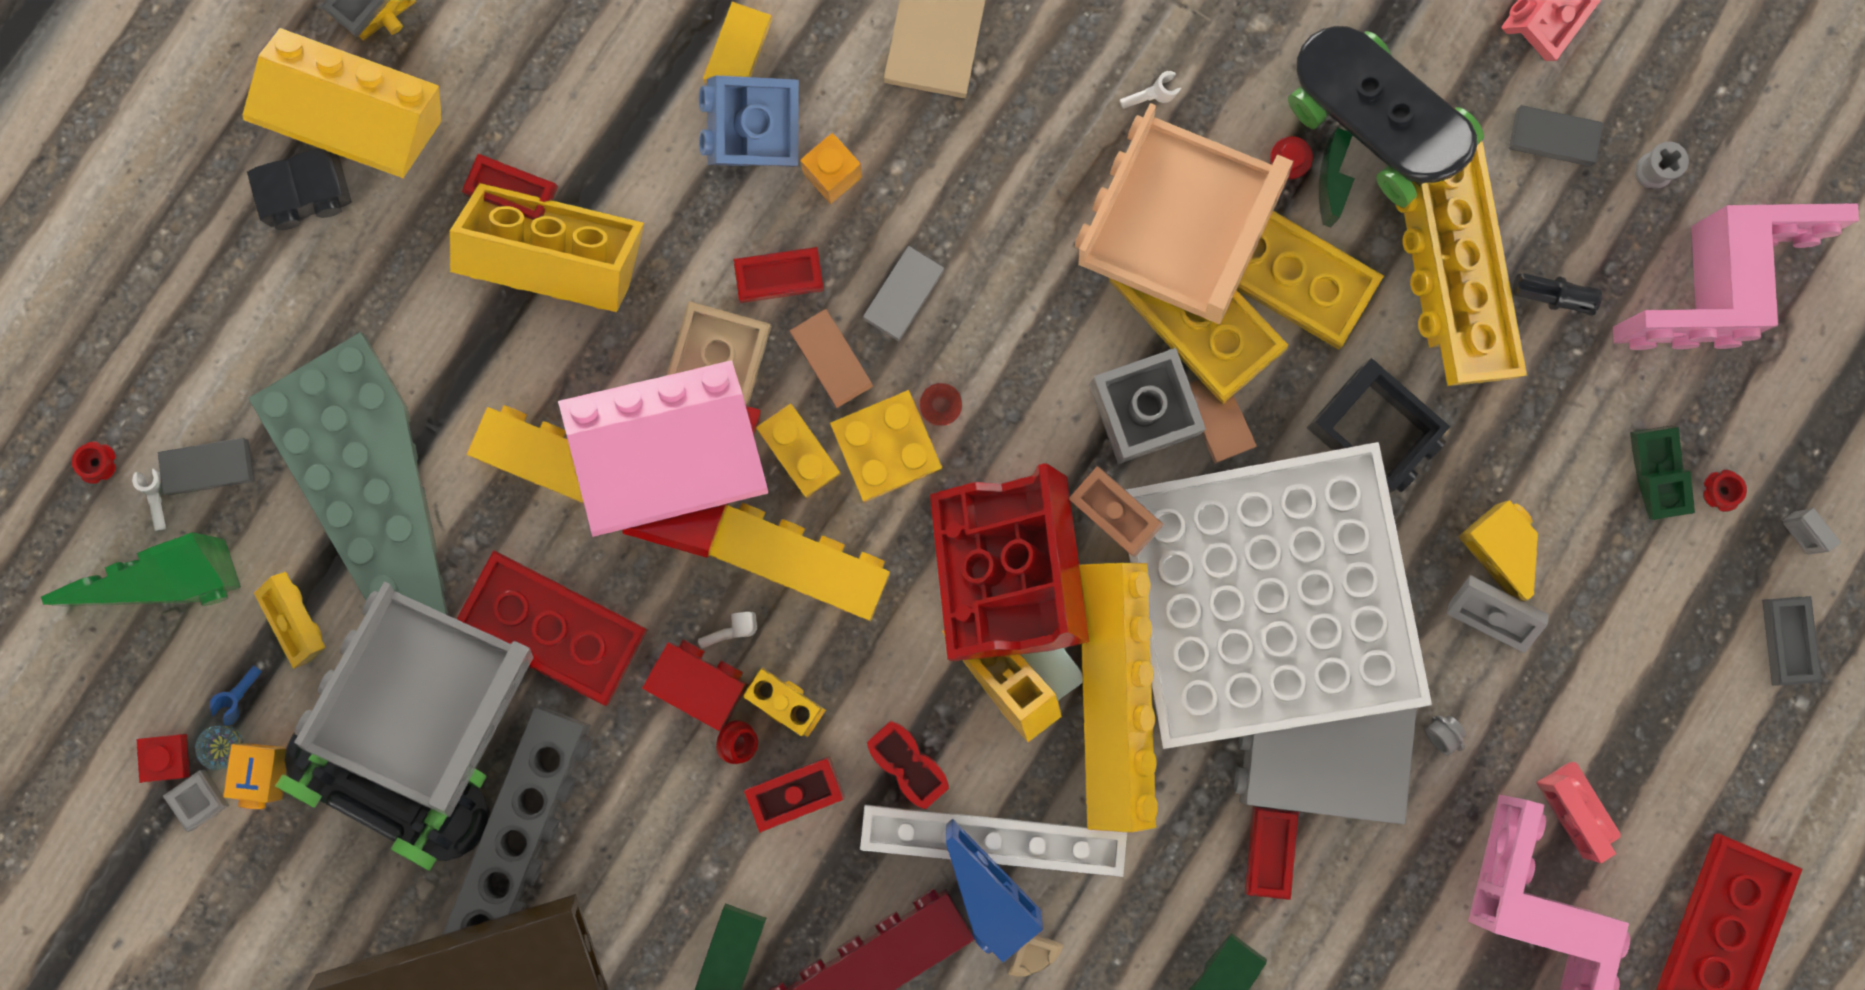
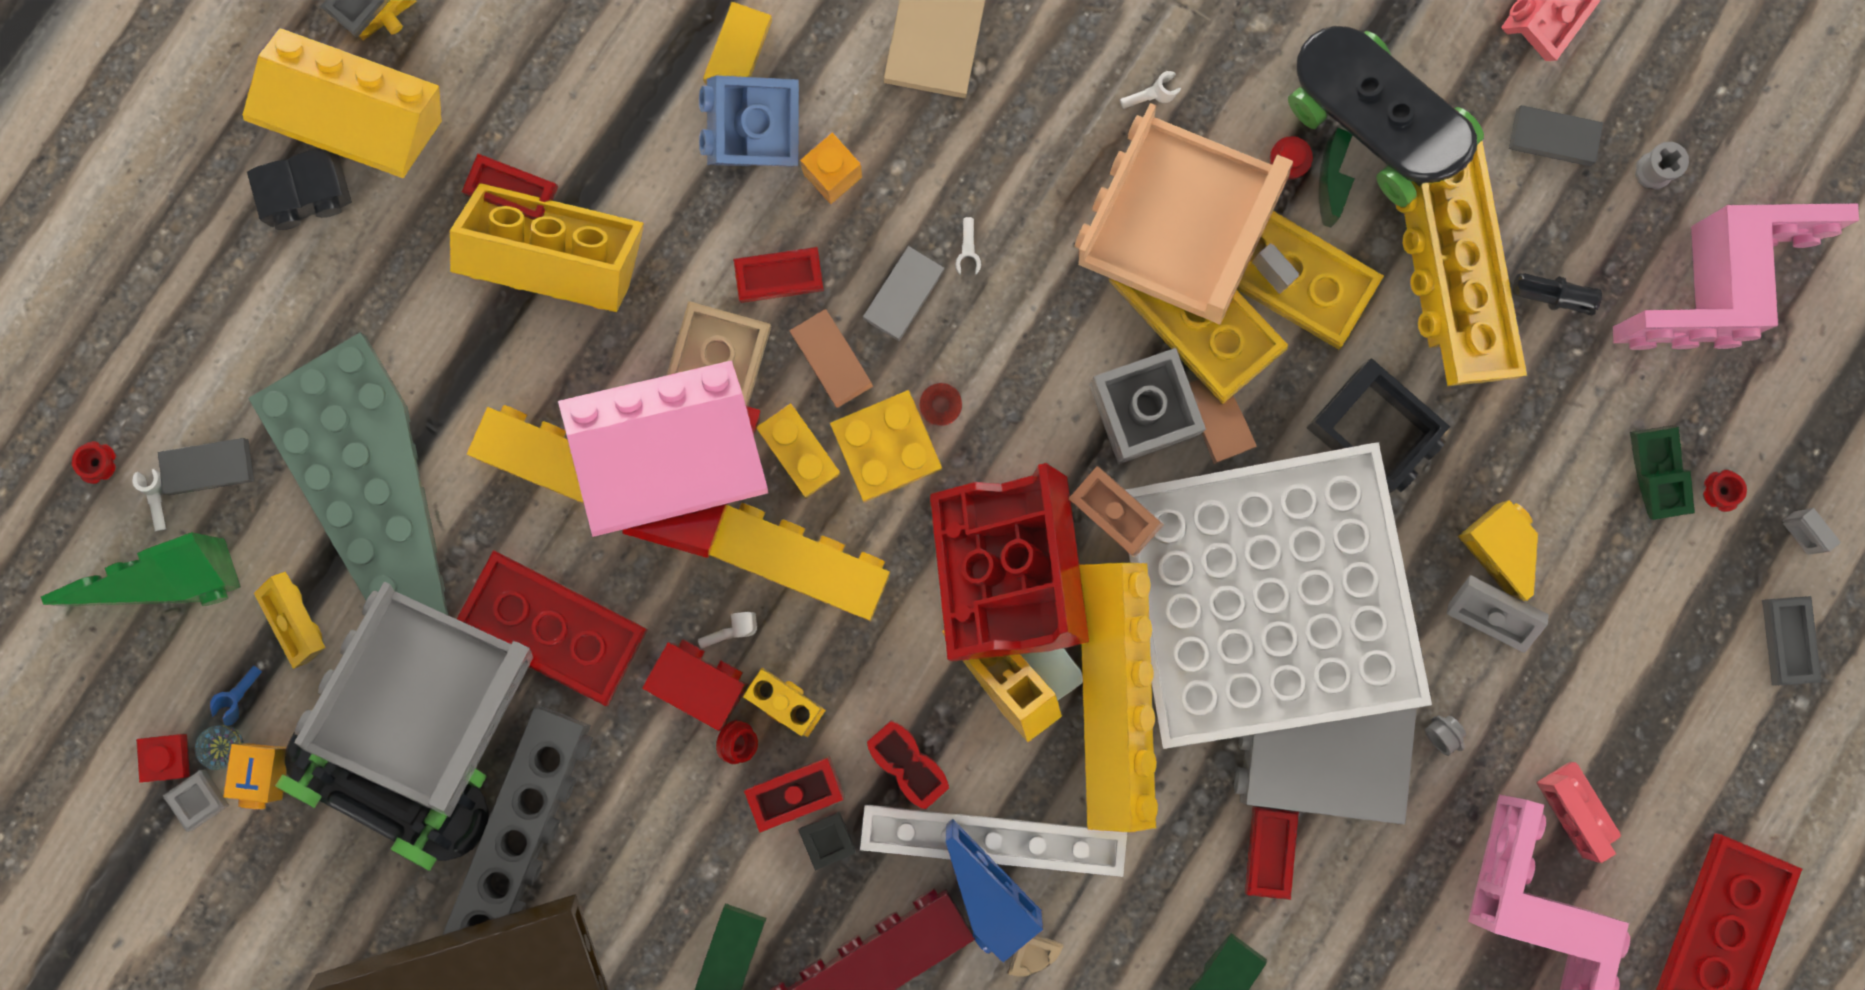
none -> pearl dark grey plate [798,811,856,871]
none -> white hand [955,217,981,275]
none -> light grey tile [1252,243,1299,294]

